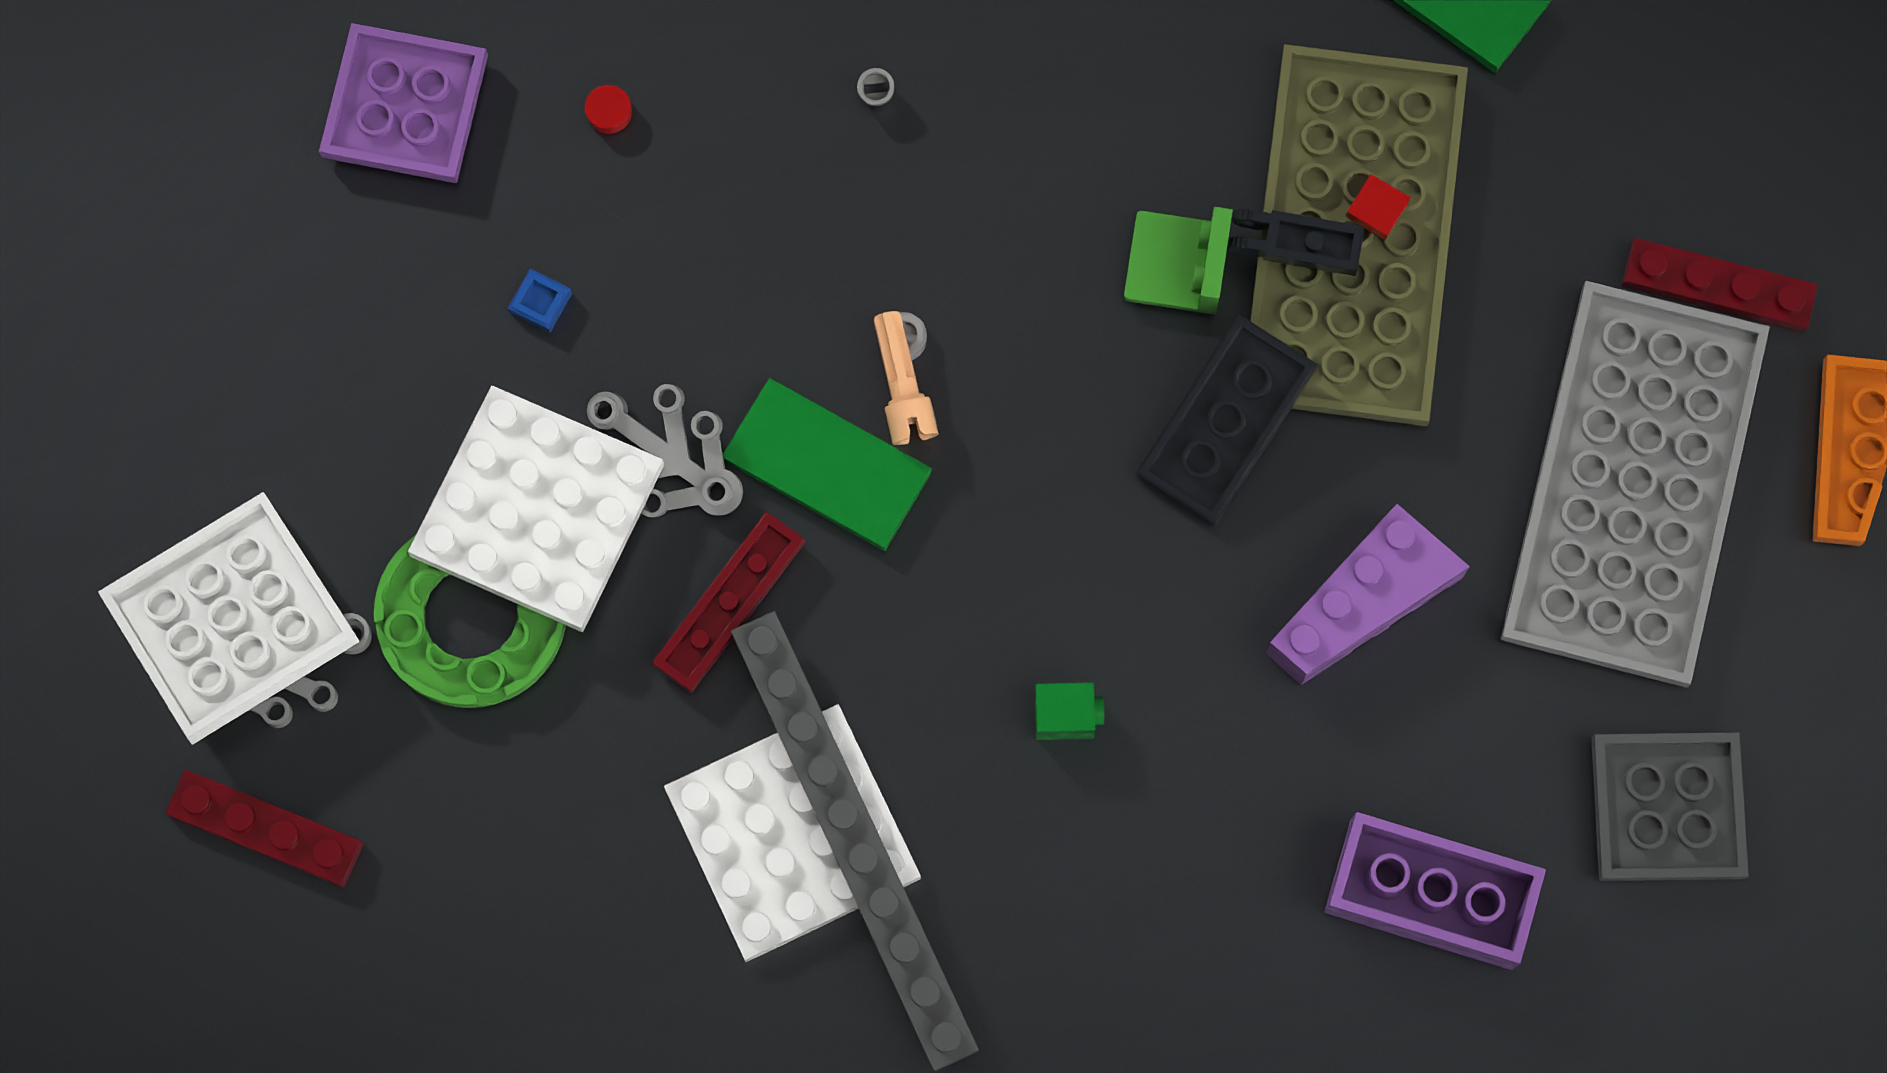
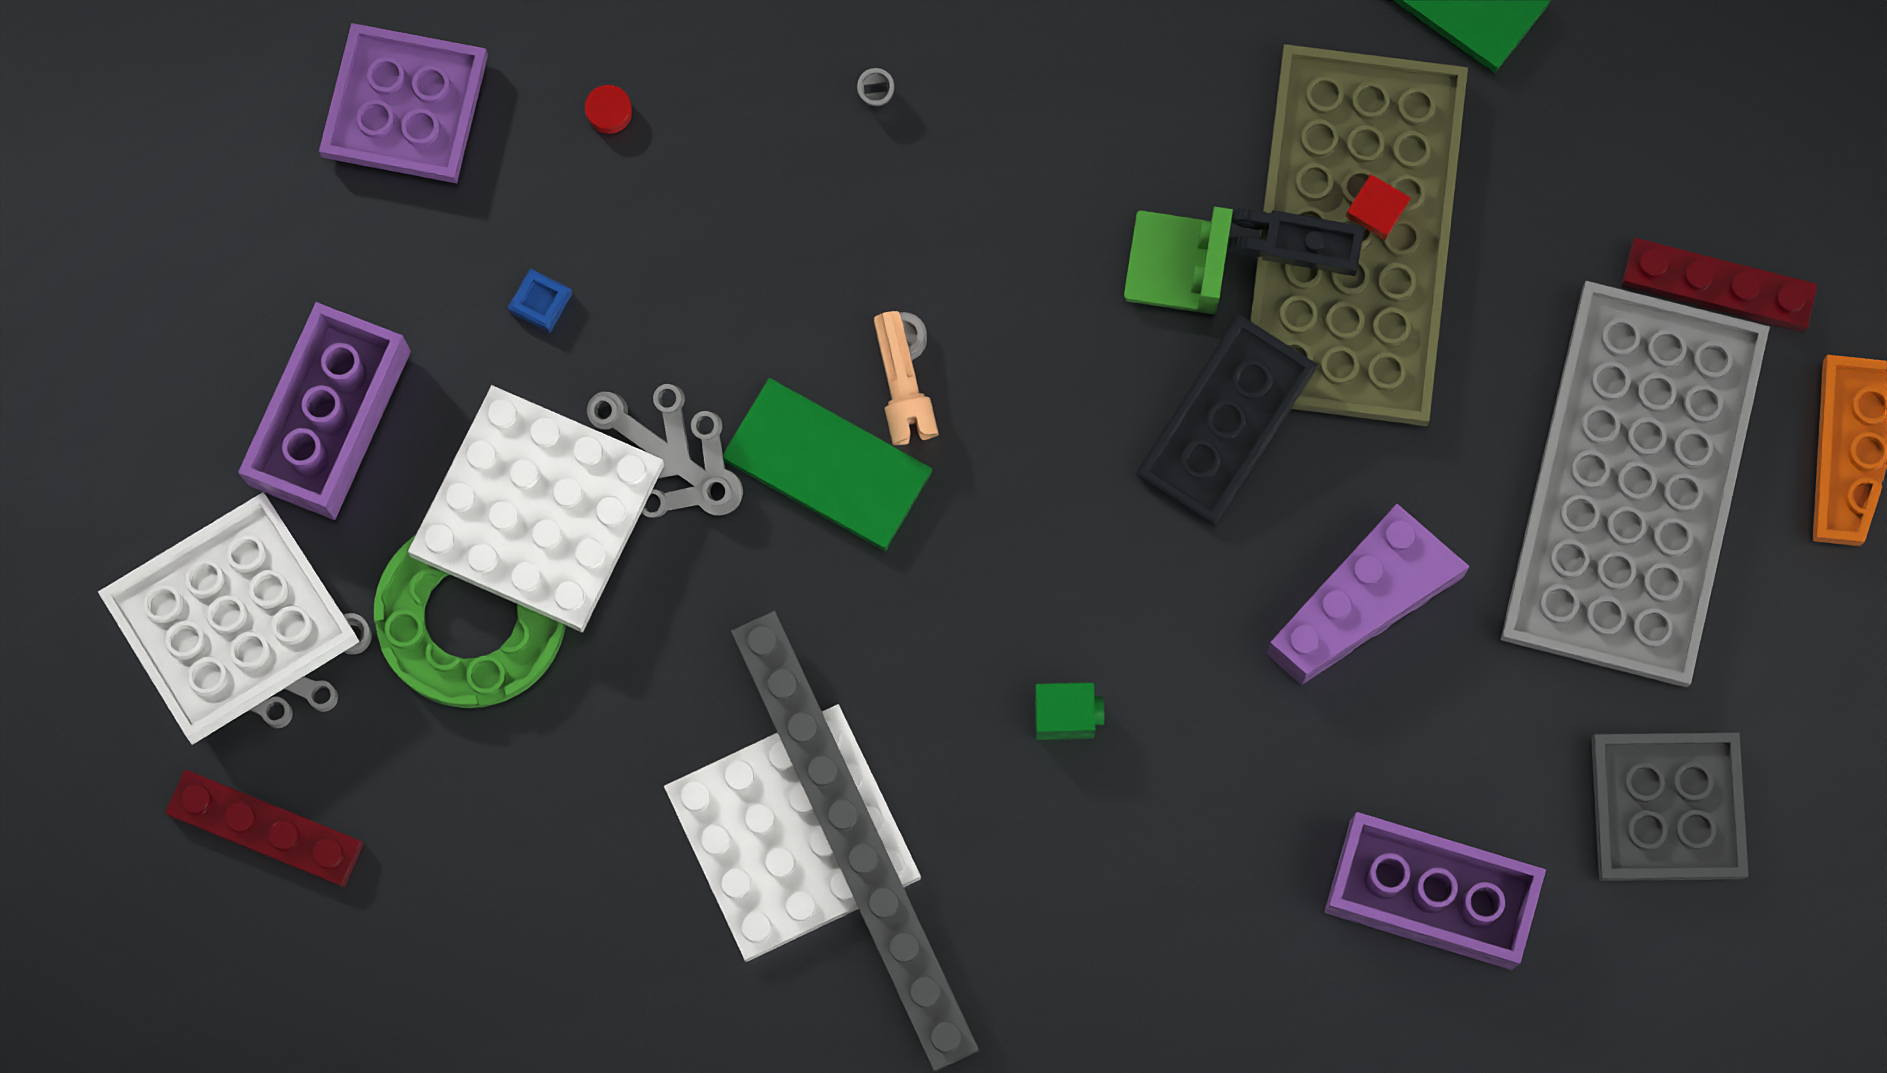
dark red plate [652,512,805,694] -> none
none -> medium lavender brick [238,302,411,520]

